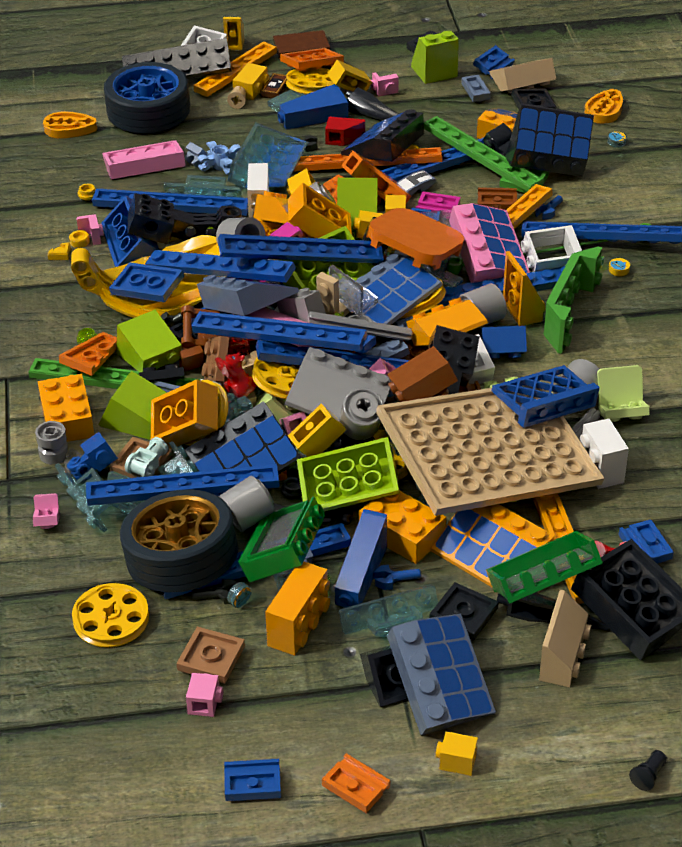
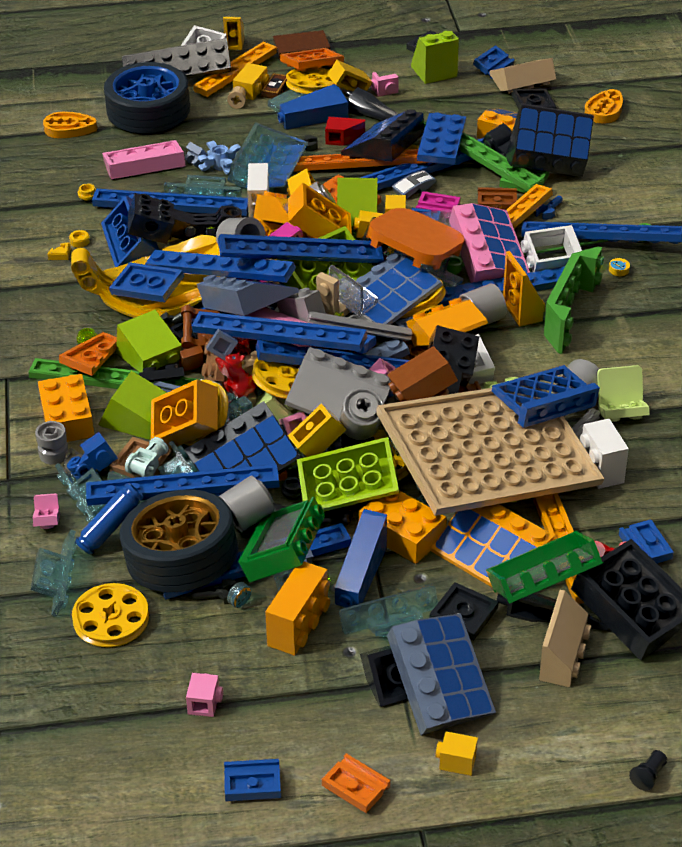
bright pink bracket [76,214,104,245] -> none
medium nougat plate [176,627,245,684] -> none
orange arch [341,151,412,203] -> none
blue bar [374,565,421,590] -> none
sand blue plate [461,75,490,102] -> none
blue slope [478,326,527,359] -> none
tile [607,131,627,147] -> none
none -> clear light blue bracket [30,530,77,616]
none -> blue axle [75,483,143,554]
none -> sand blue tile [206,329,238,360]
none -> blue plate [417,113,466,165]

